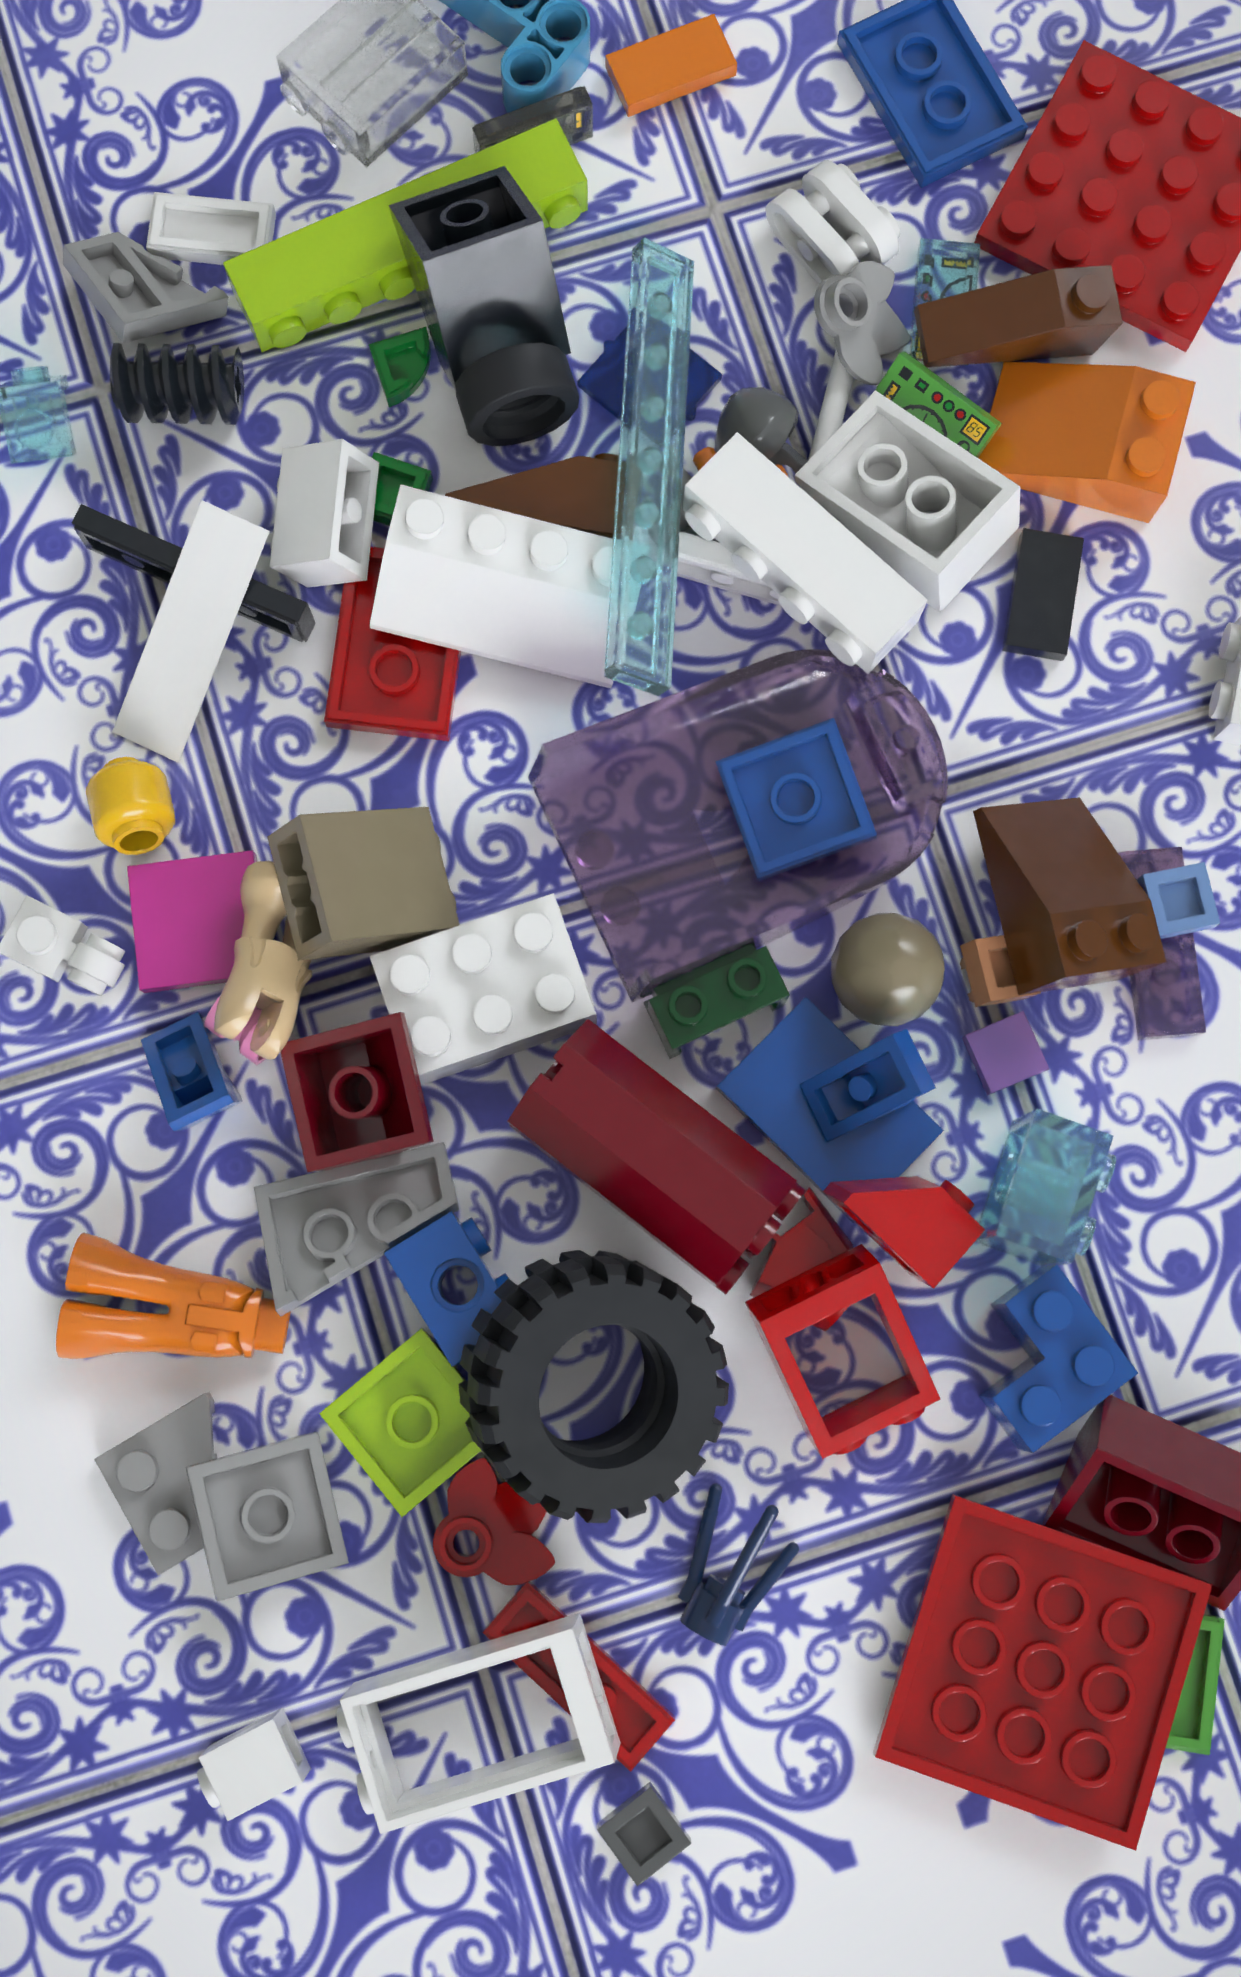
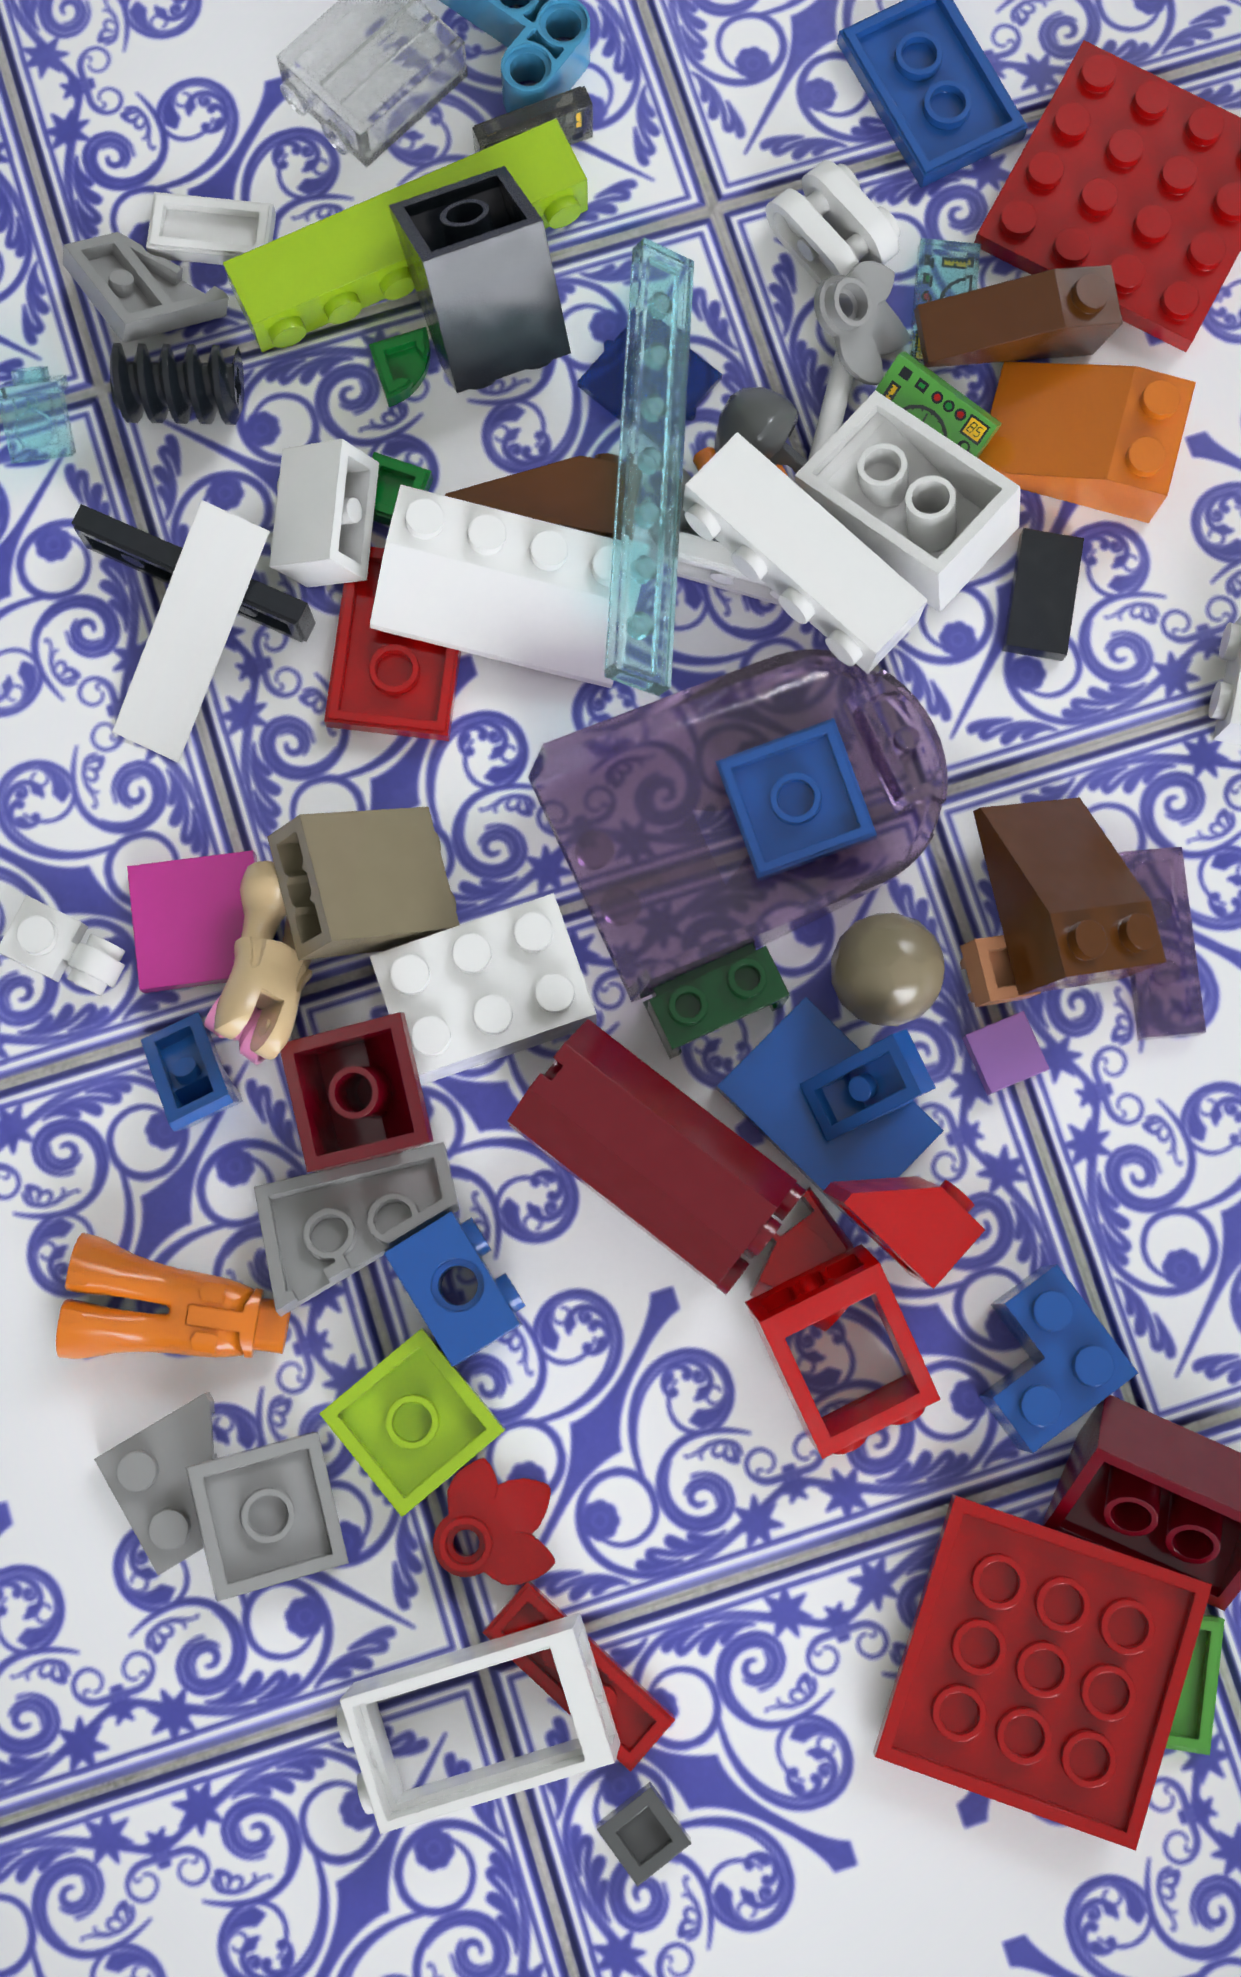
yellow head [86,757,176,855] -> none
white brick [197,1707,311,1821] -> none
black tyre [455,343,579,446] -> none
black tyre [458,1250,729,1523] -> none
orange tile [605,14,737,117] -> none
dark blue plant [678,1483,799,1646] -> none
clear light blue brick [975,1109,1116,1266] -> none
medium blue plate [1137,862,1221,939] -> none

